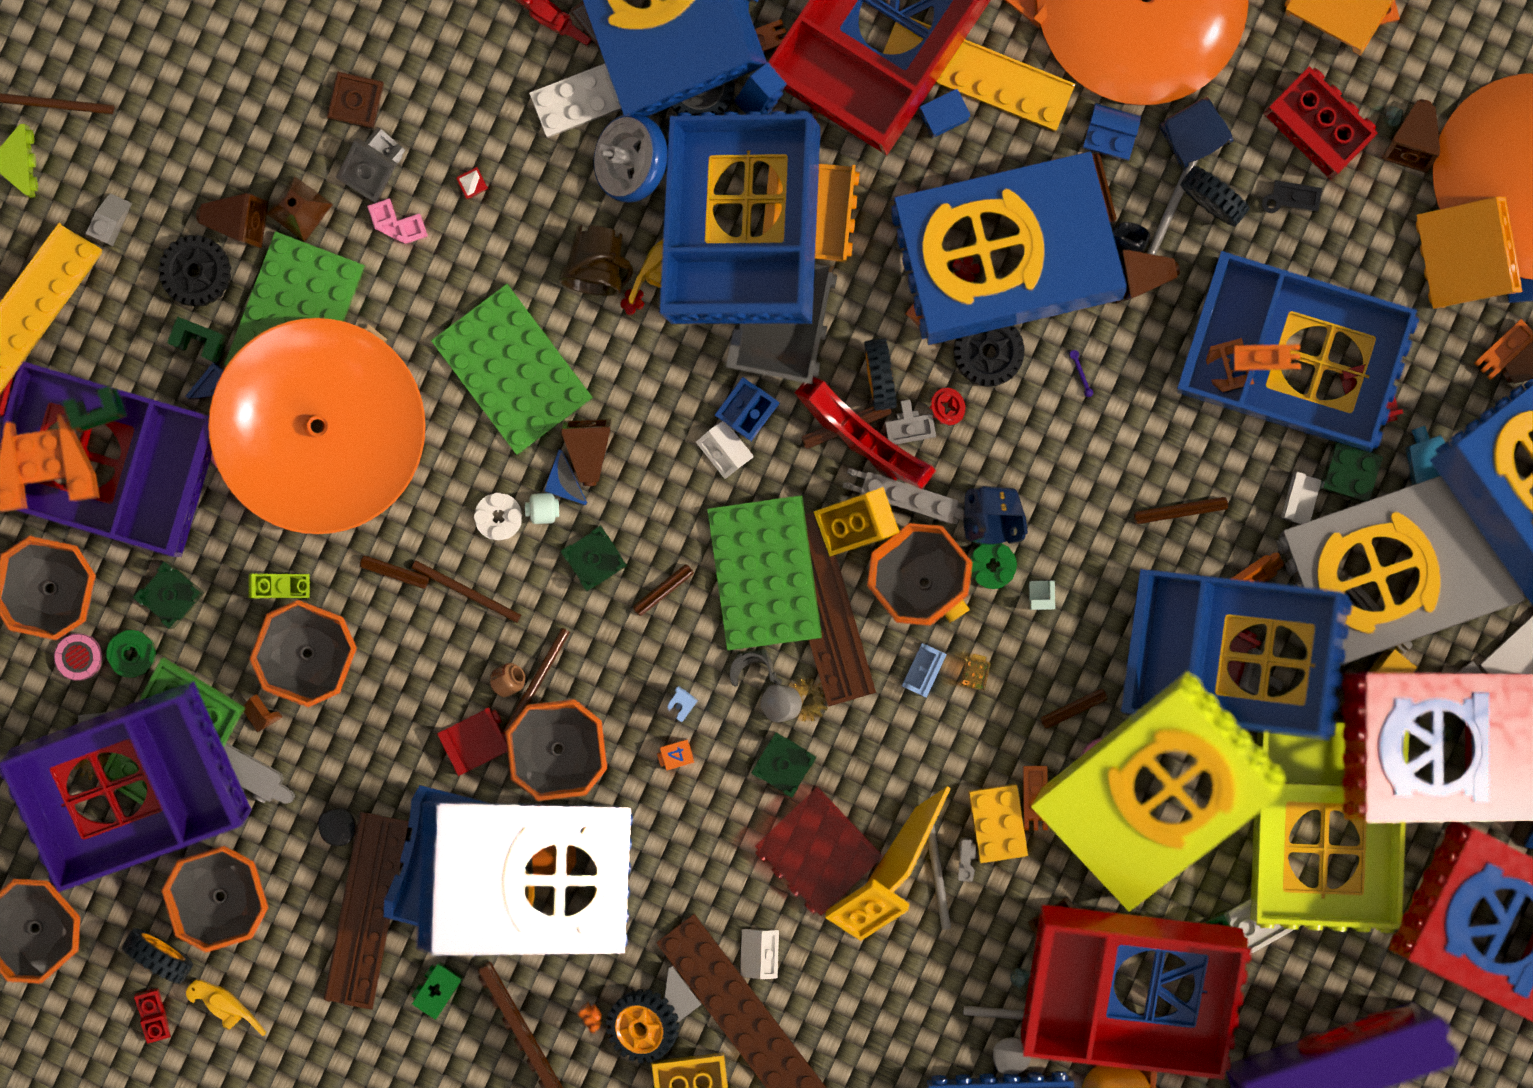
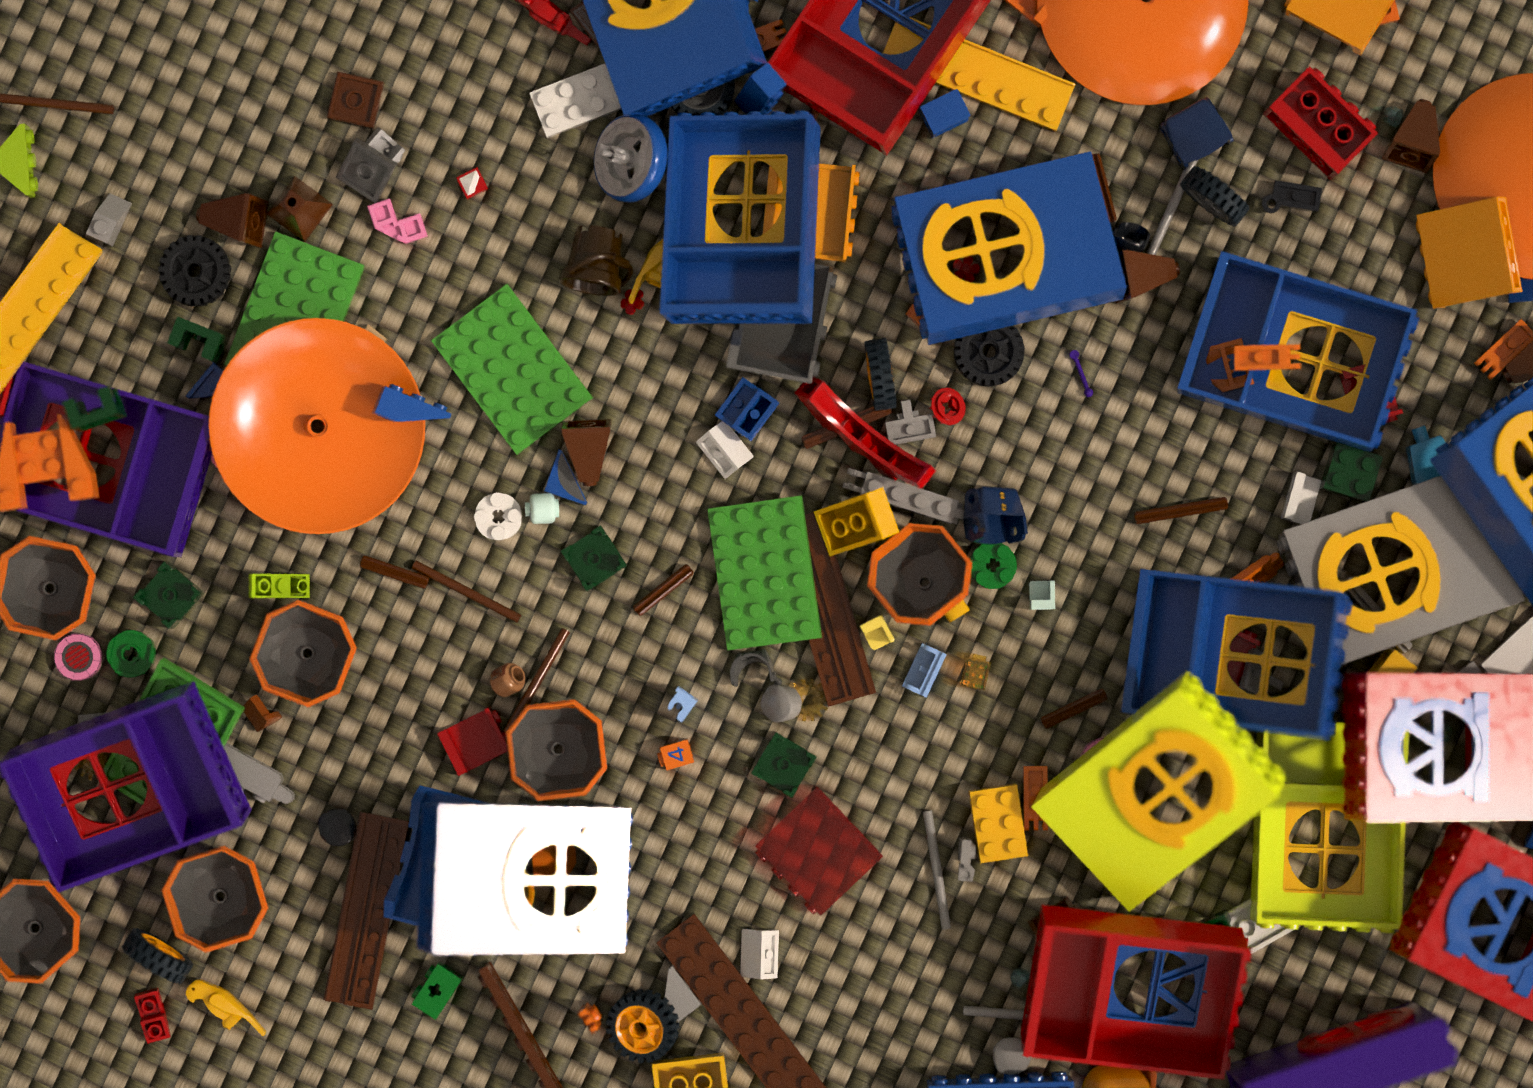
yellow piece [825,786,951,941] -> none
blue brick [1083,103,1141,161] -> none
none -> blue slope [372,384,452,422]
none -> light yellow panel [859,615,895,650]

